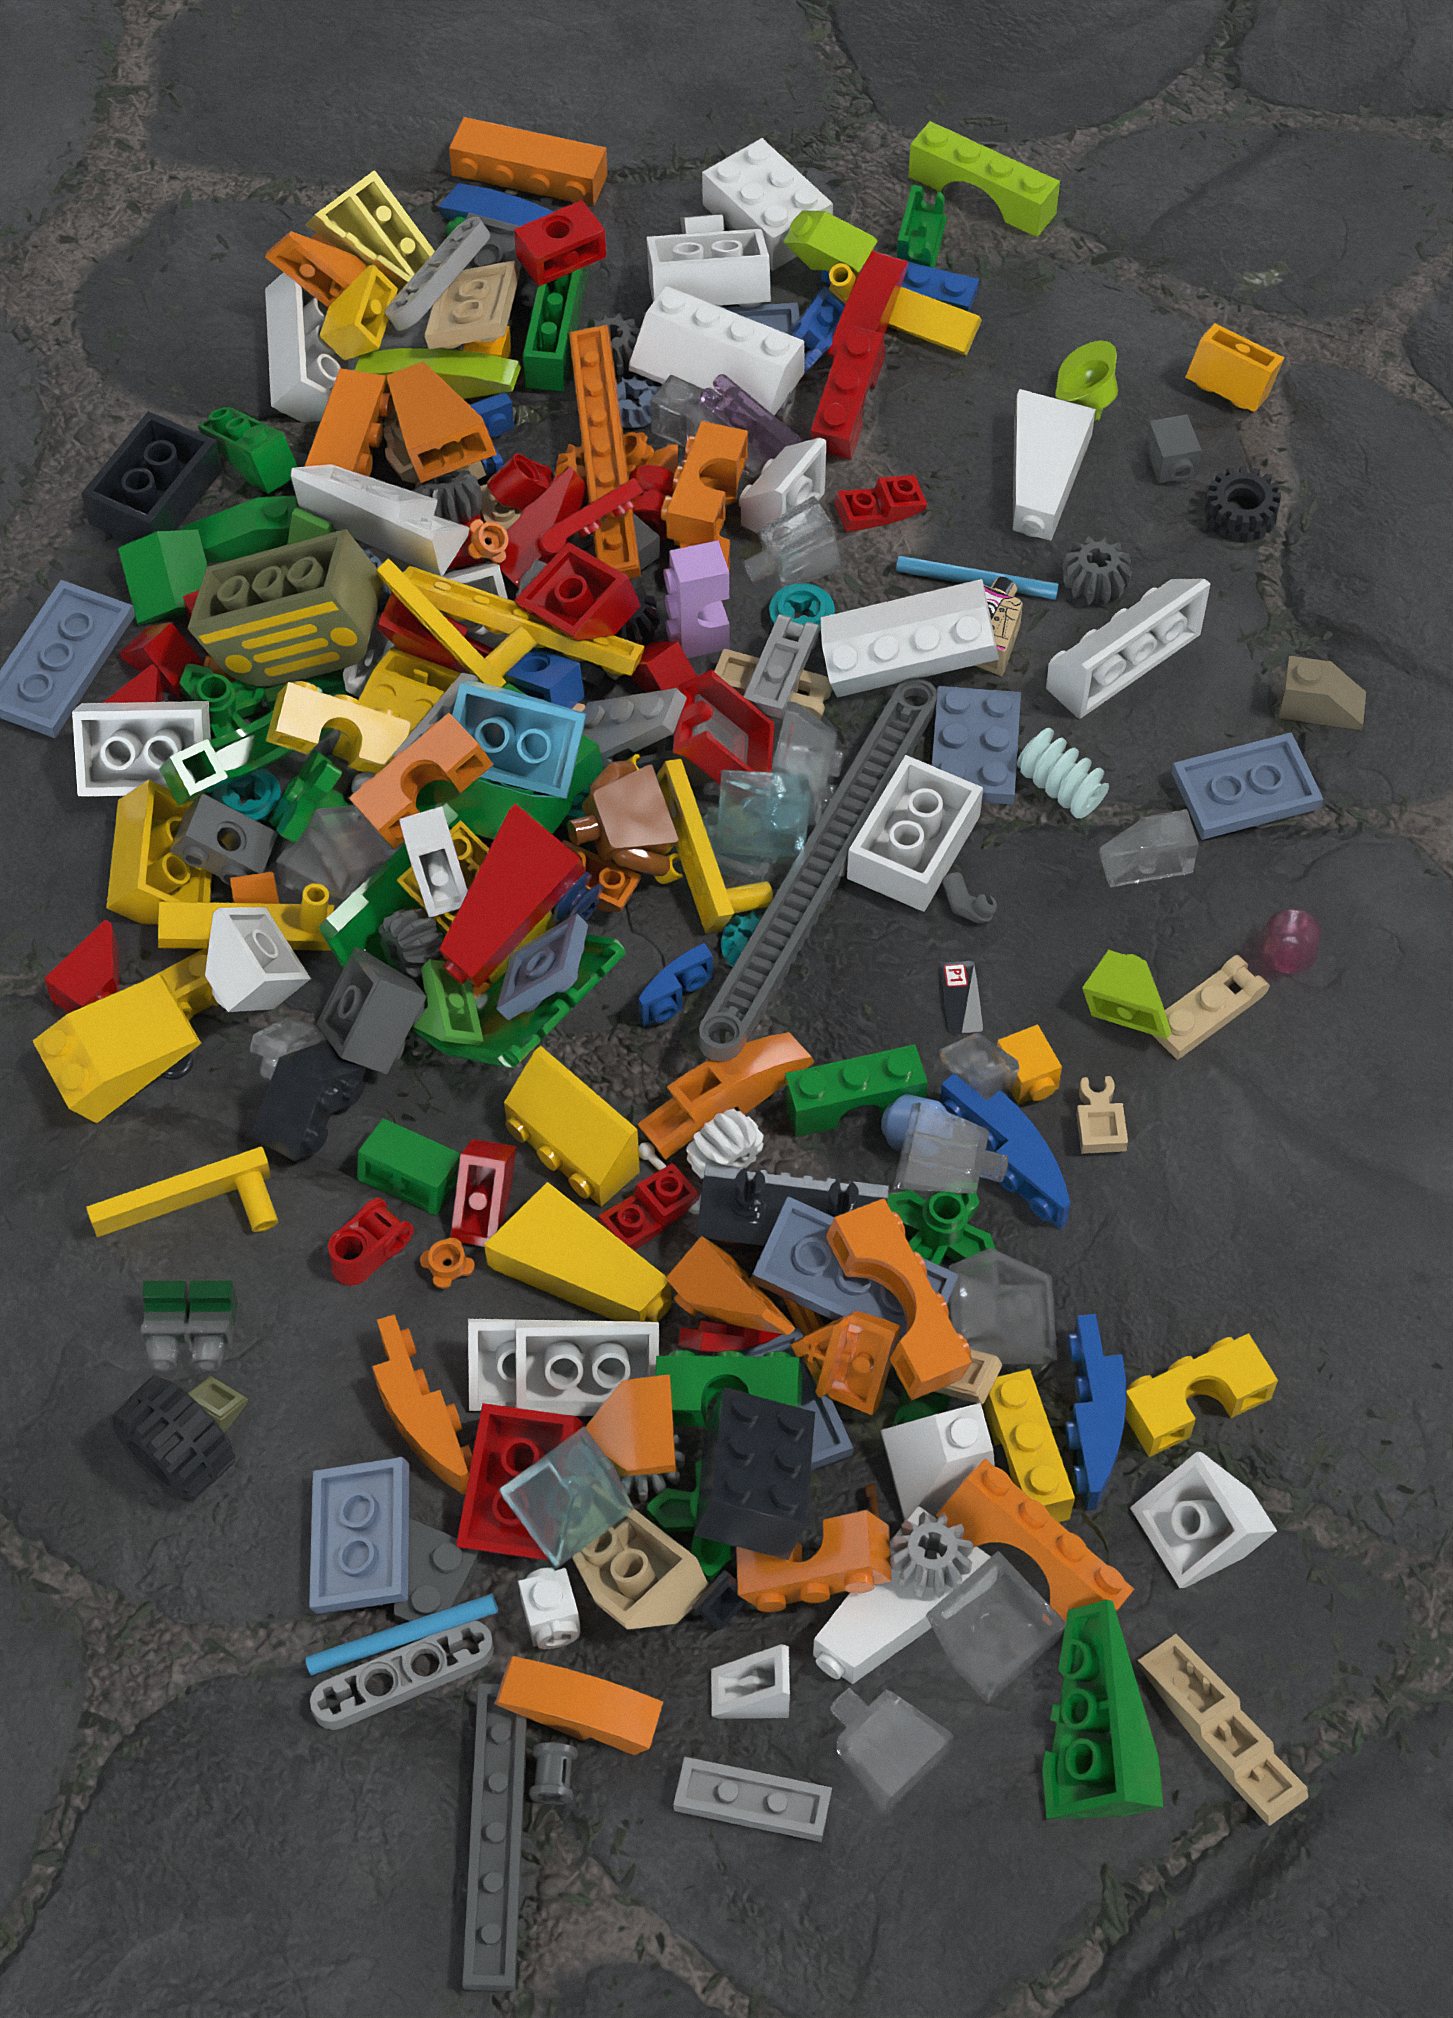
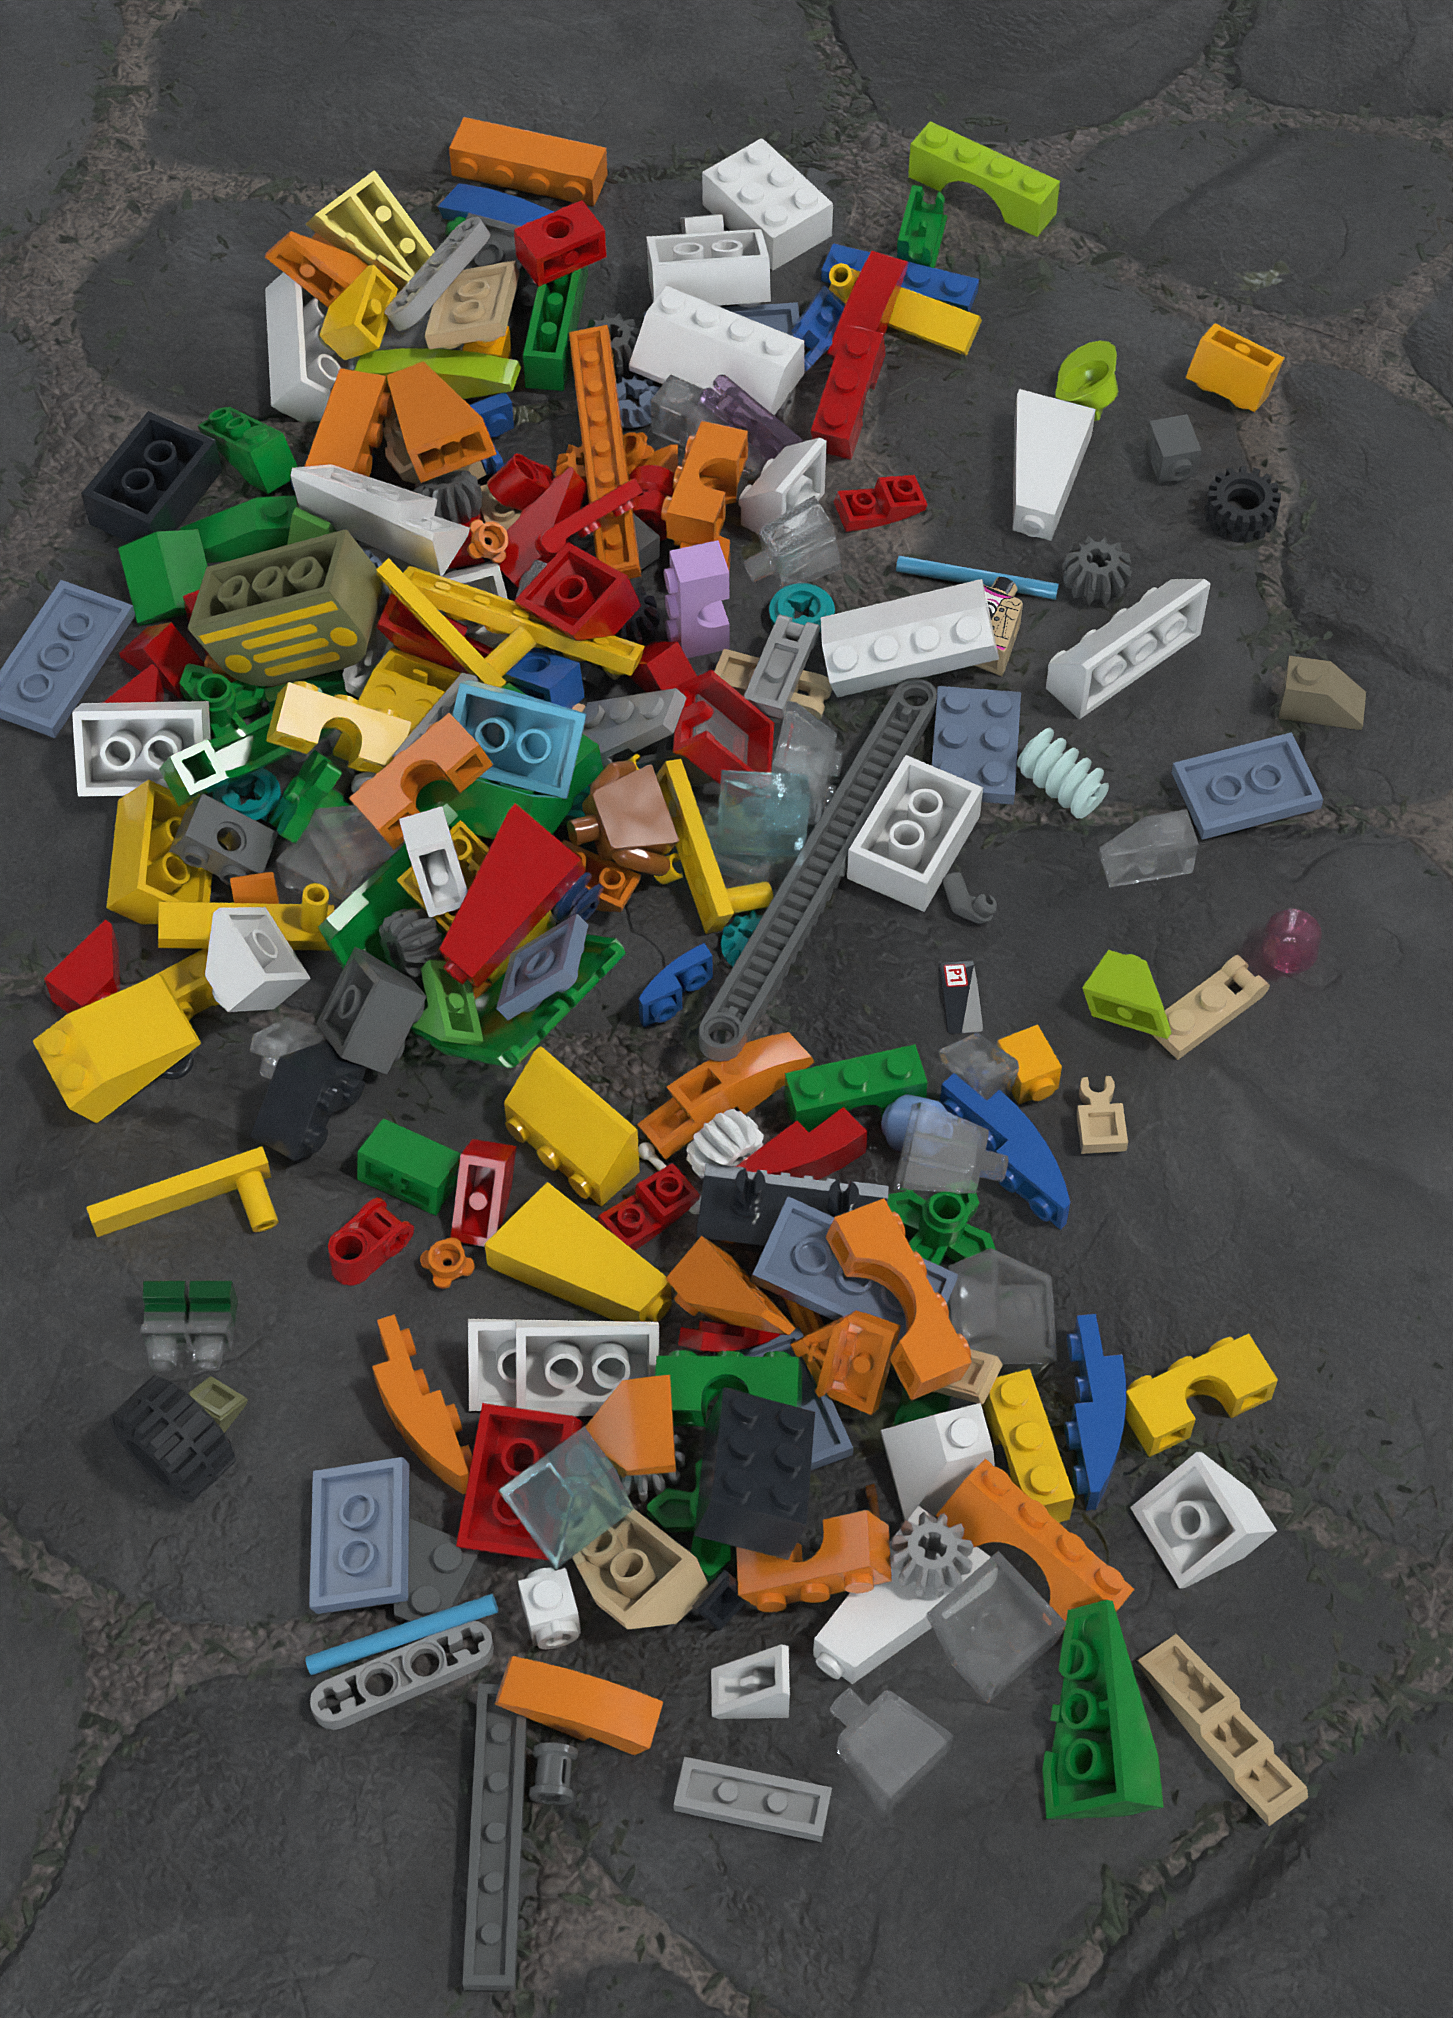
lime slope [783,210,878,273] -> none
none -> red slope [735,1107,867,1180]

